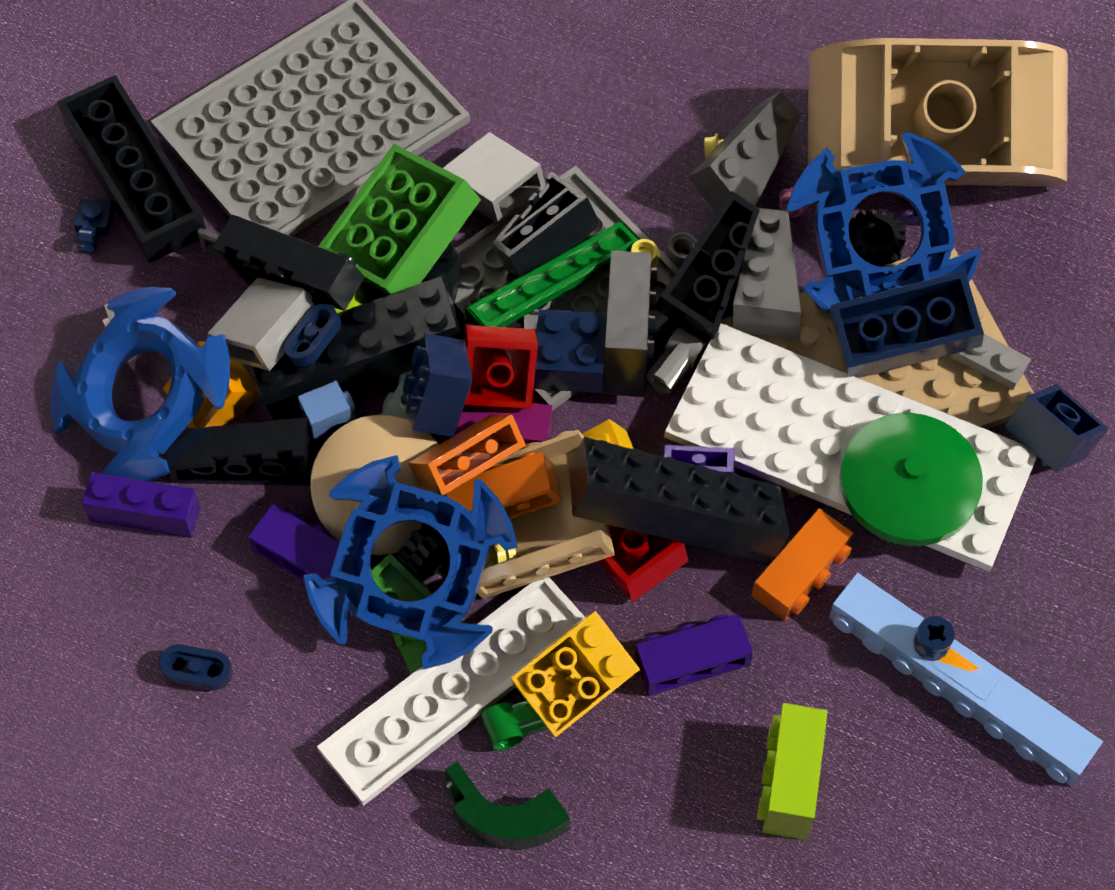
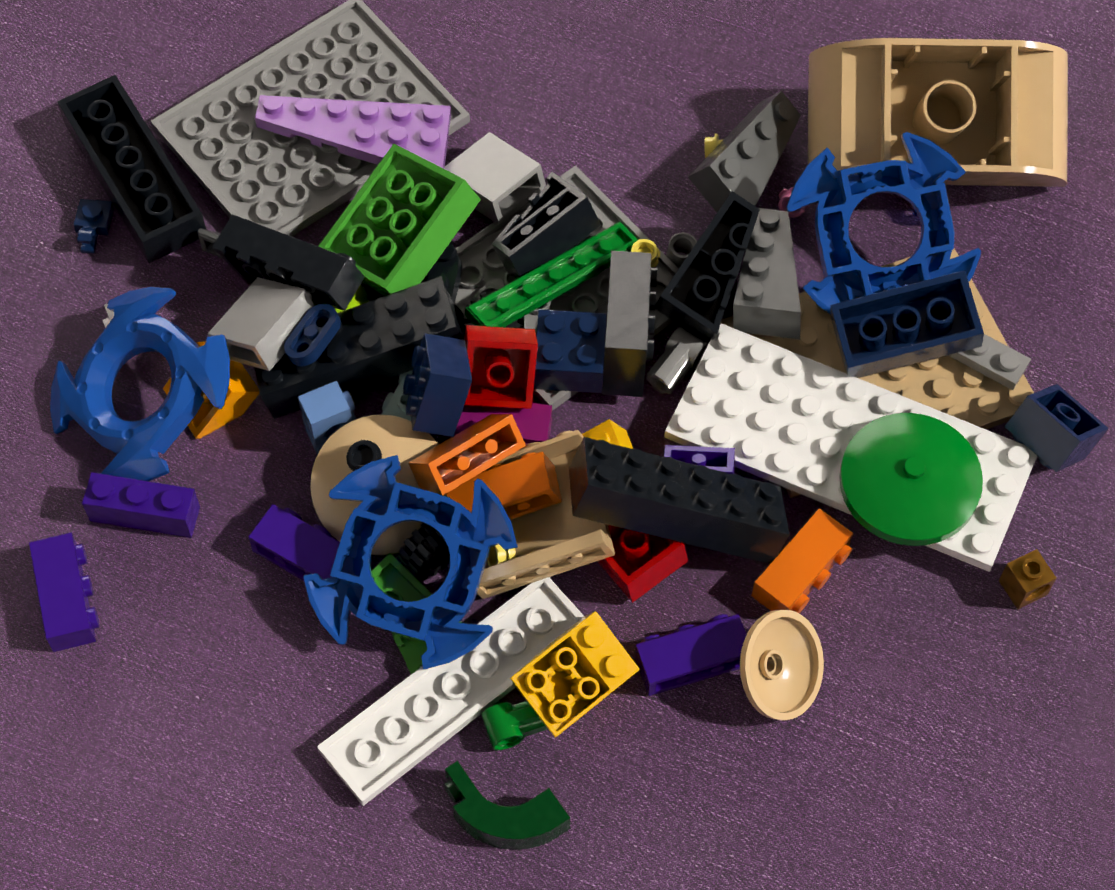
dark blue plate [159,644,233,690] -> none
black wedge [168,417,314,486] -> none
lime brick [756,703,828,840] -> none
light blue brick [829,572,1103,787] -> none
black tyre [849,208,906,267] -> none
dark blue wheel [913,616,955,661] -> none
none -> dark purple brick [29,532,100,652]
none -> medium lavender wing [255,95,451,169]
none -> black plate [346,440,382,471]
none -> tan dish [740,610,824,720]
none -> pearl gold brick [999,549,1057,609]

